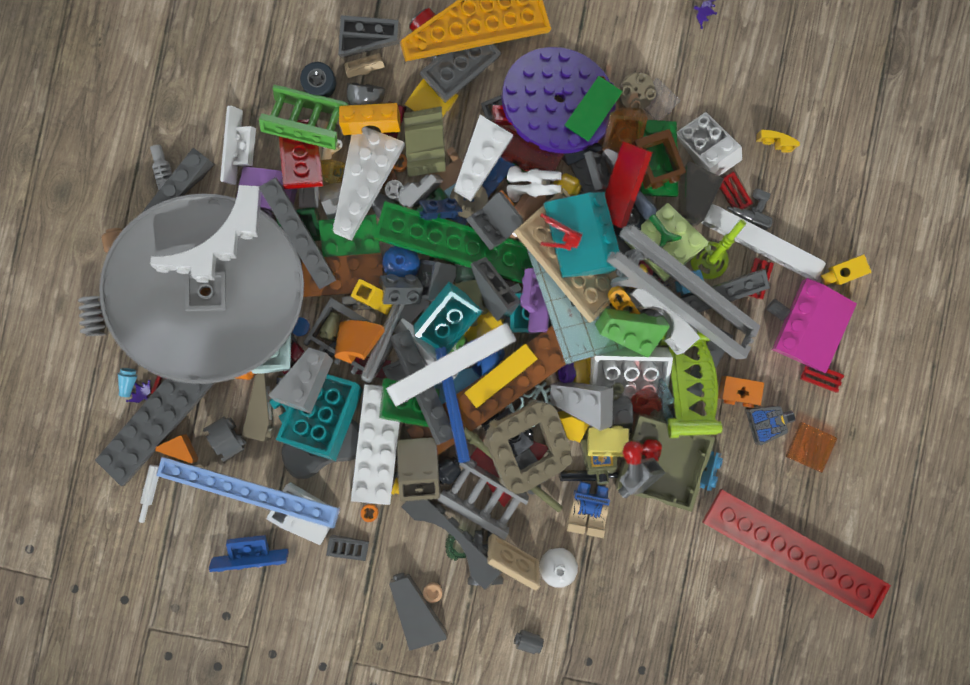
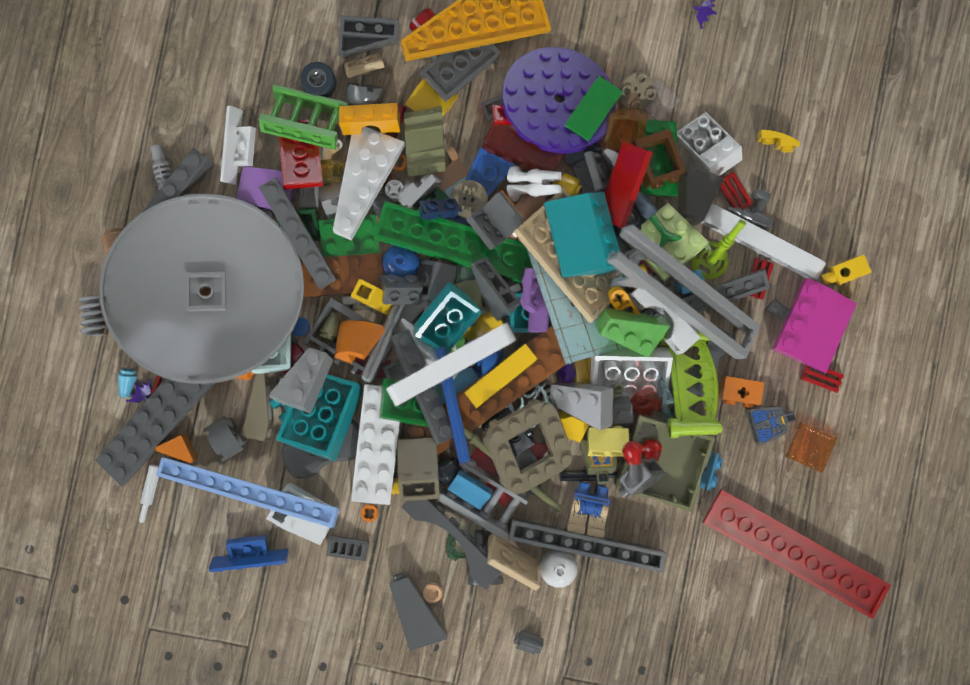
white arch [150,185,261,283] -> none
white wing [454,115,513,201] -> none
red plant [540,213,582,251] -> none
none -> dark azure panel [448,470,493,509]
none -> dark grey brick [508,517,666,573]

